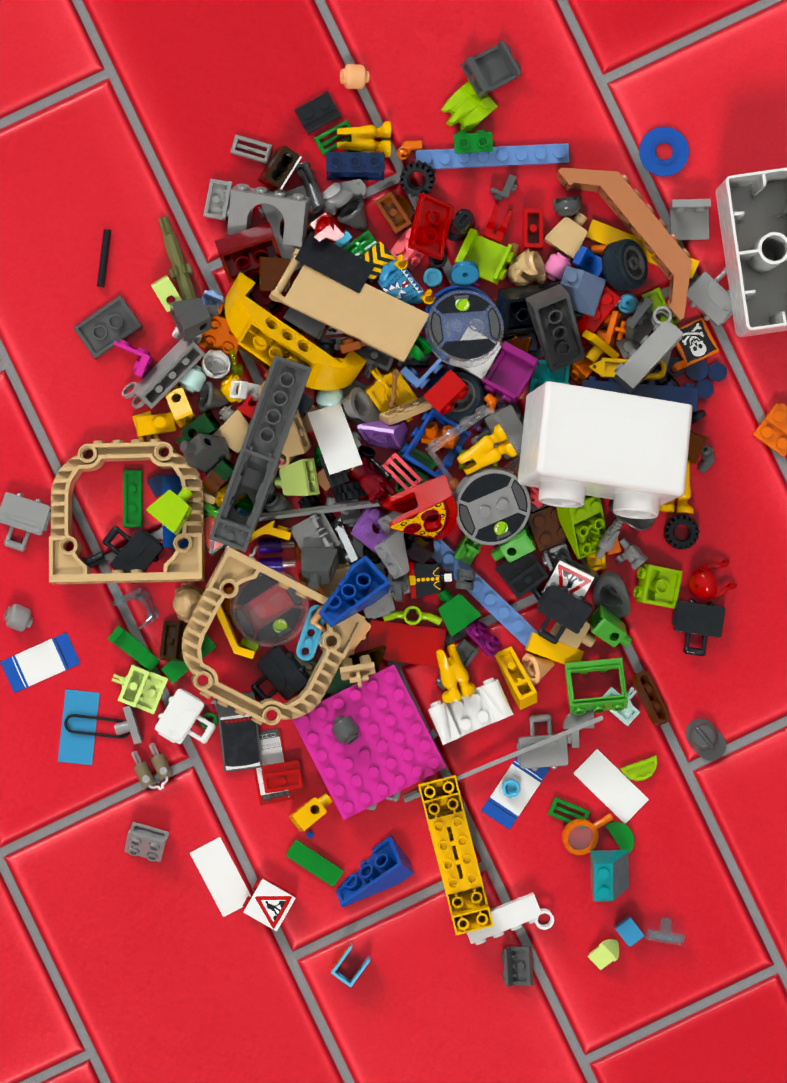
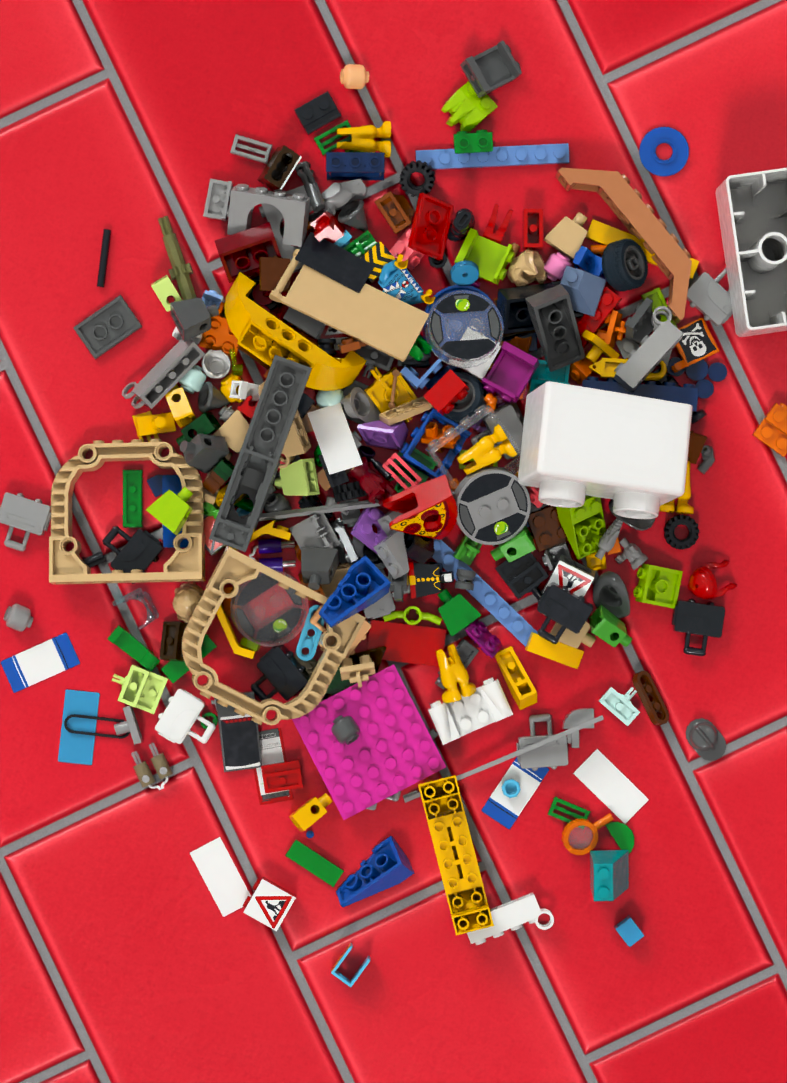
dark pink bracket [113,340,153,379] -> none
light grey bracket [124,821,169,862] -> none
orange arm [397,140,422,160] -> none
medium azure tile [423,268,442,287] -> none
dark grey bracket [489,174,518,201] -> none
dark grey bracket [502,946,534,987] -> none
light nougat hat [522,653,555,685] -> none
dark grey hair [553,195,582,217] -> none
bright green window [565,658,628,715] -> none
yellowish green tile [587,939,619,970] -> none
medium azure tile [618,293,638,313] -> none
lime tile [620,755,657,781] -> none
clear light blue tile [644,918,685,945] -> none
light grey bracket [670,199,711,240] -> none

